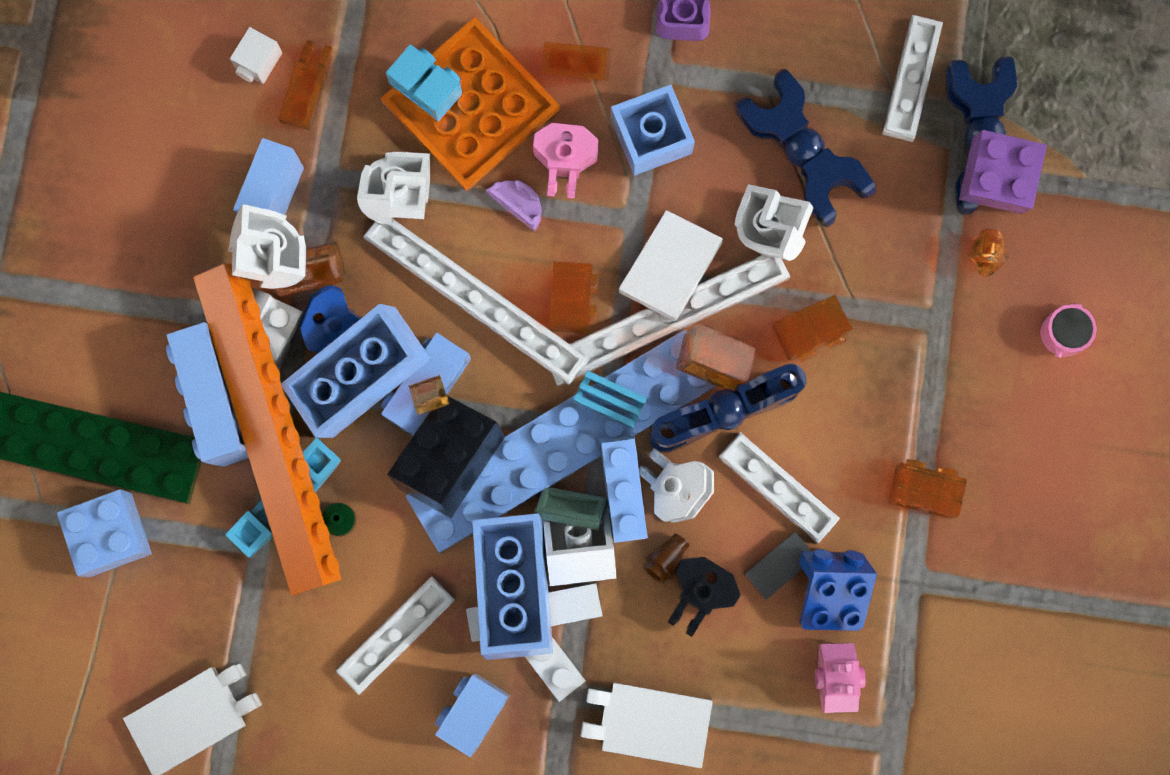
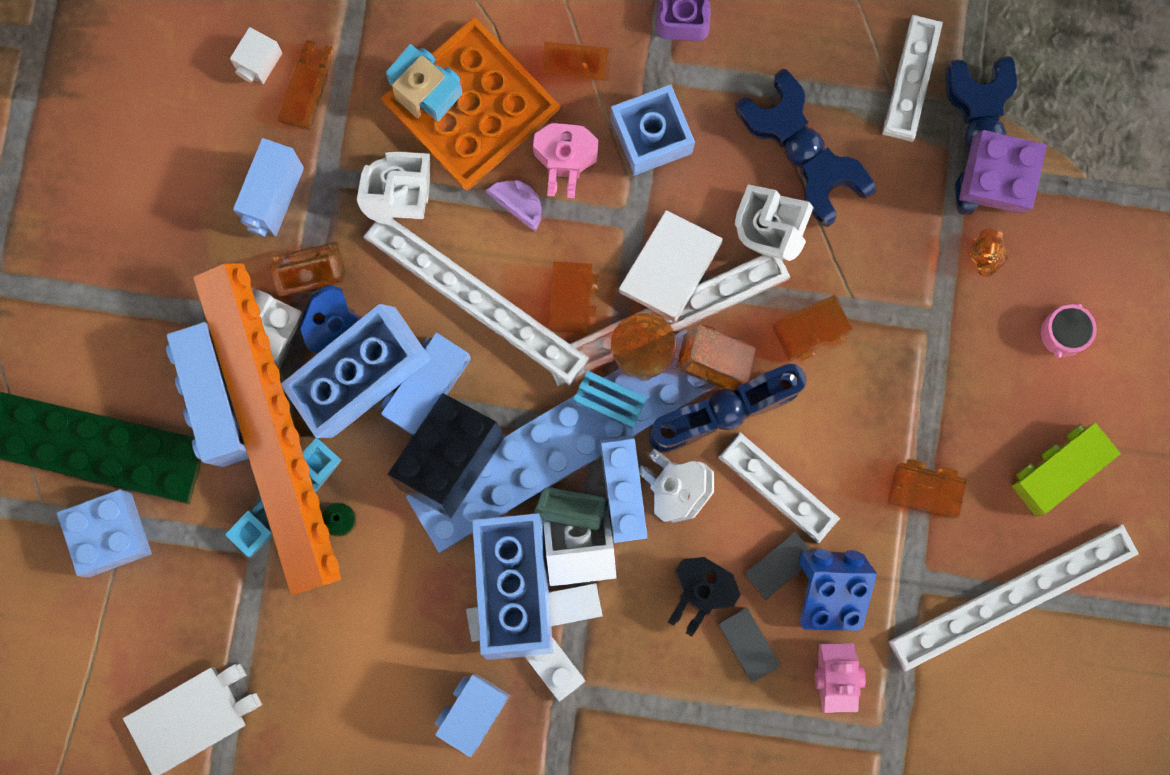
white brick [228,204,306,289] -> none
white tile [336,576,455,695] -> none
clear orange tile [409,375,449,415] -> none
white tile [580,683,713,768] -> none
reddish brown cone [643,533,690,584] -> none
none -> tan bracket [392,56,445,118]
none -> clear orange tile [611,313,677,381]
none -> dark grey tile [718,607,781,683]
none -> white tile [888,525,1139,672]
none -> lime brick [1011,422,1121,517]

